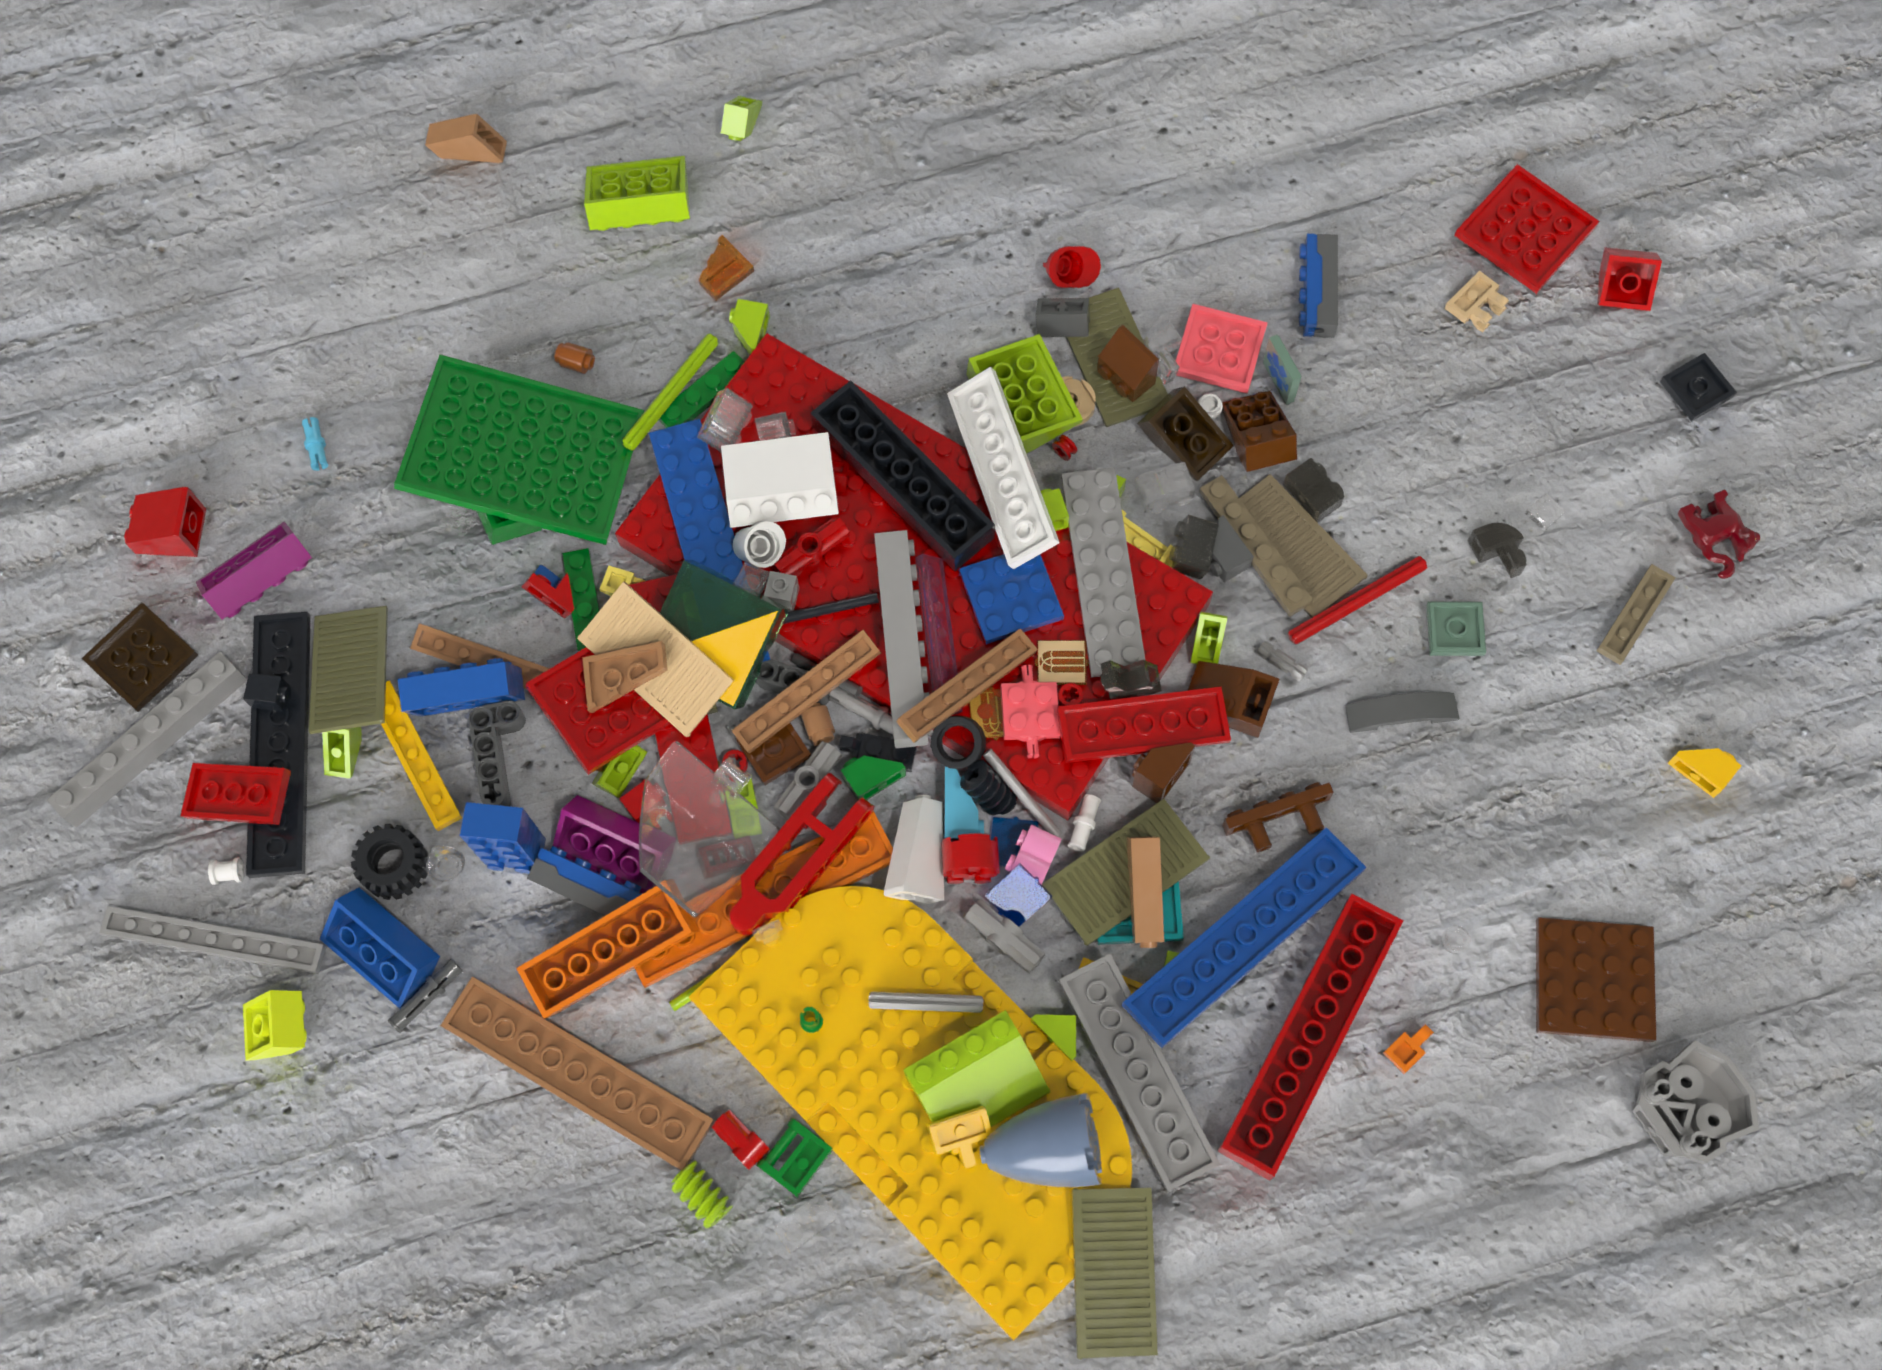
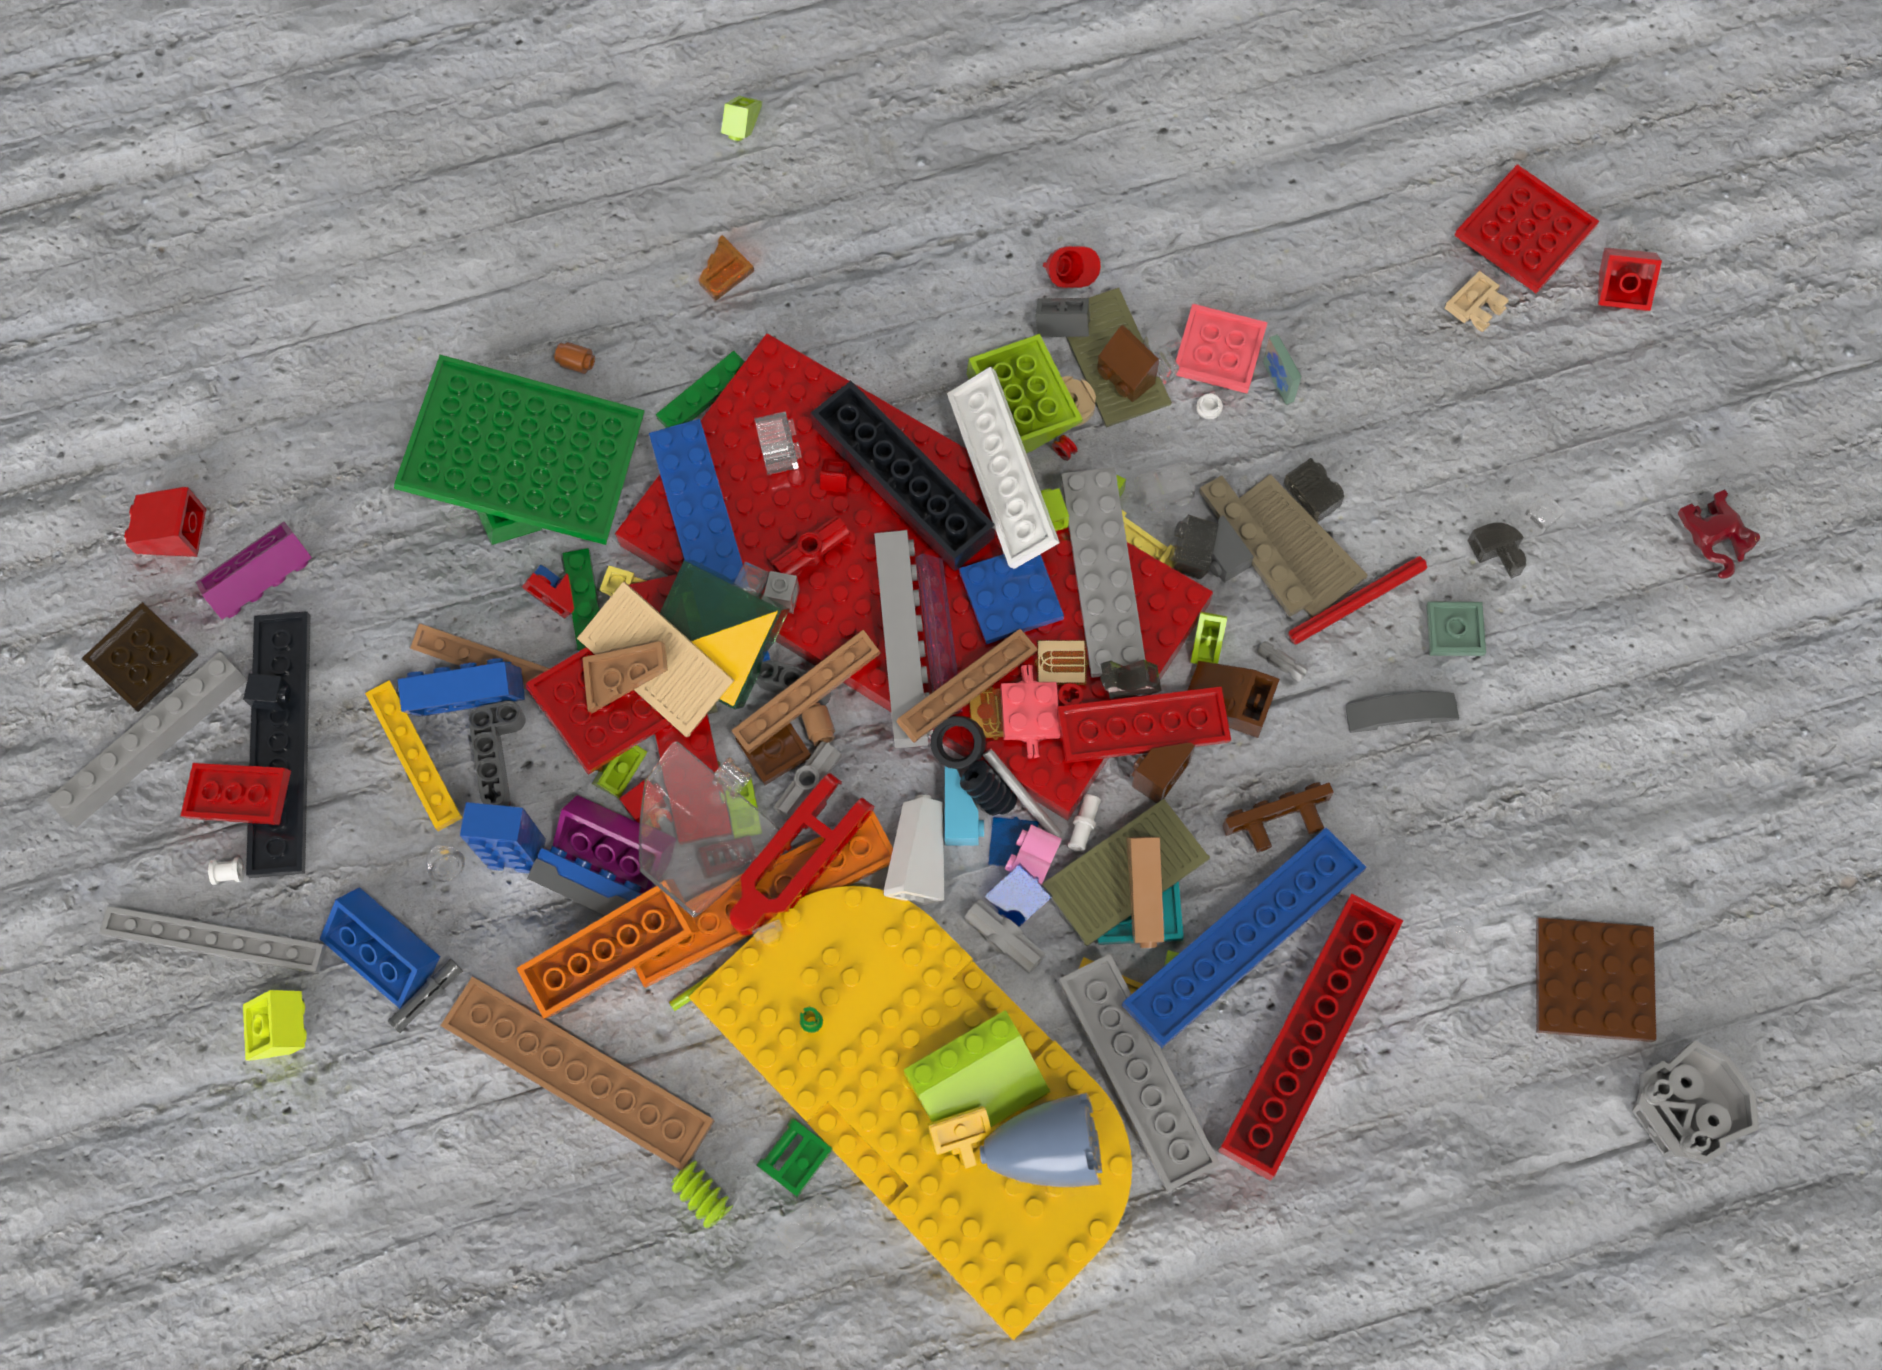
medium azure pin [302,417,328,471] -> none
olive window [309,606,388,734] -> none
lime slope [322,727,362,779] -> none
black tyre [351,824,429,900] -> none
medium nougat slope [425,114,507,163] -> none
lime slope [584,156,690,231] -> none
lime axle [622,333,718,450] -> none
clear brick [697,388,753,453] -> none
red piece [712,1109,770,1170] -> none
white slope [721,432,839,528] -> none
red bush [722,750,748,777] -> none
lime slope [729,299,770,355] -> none
white hat [733,521,786,568] -> none
black bar [772,592,879,627] -> none
dark grey bar [792,653,862,697] -> none
light grey pin [829,686,894,738] -> none
black hinge [839,733,917,772] -> none
green slope [841,756,906,801] -> none
light grey axle [868,992,983,1013] -> none
red brick [942,833,1000,884] -> none
lime slope [1031,1014,1076,1061] -> none
olive window [1072,1187,1158,1360] -> none
dark brown slope [1137,386,1234,481] -> none
reddish brown slope [1222,391,1297,472] -> none
piece [1299,233,1338,338] -> none
orange plate [1383,1024,1434,1074] -> none
dark tan plate [1596,564,1676,665] -> none
black plate [1660,353,1737,422] -> none
yellow slope [1668,748,1742,798] -> none

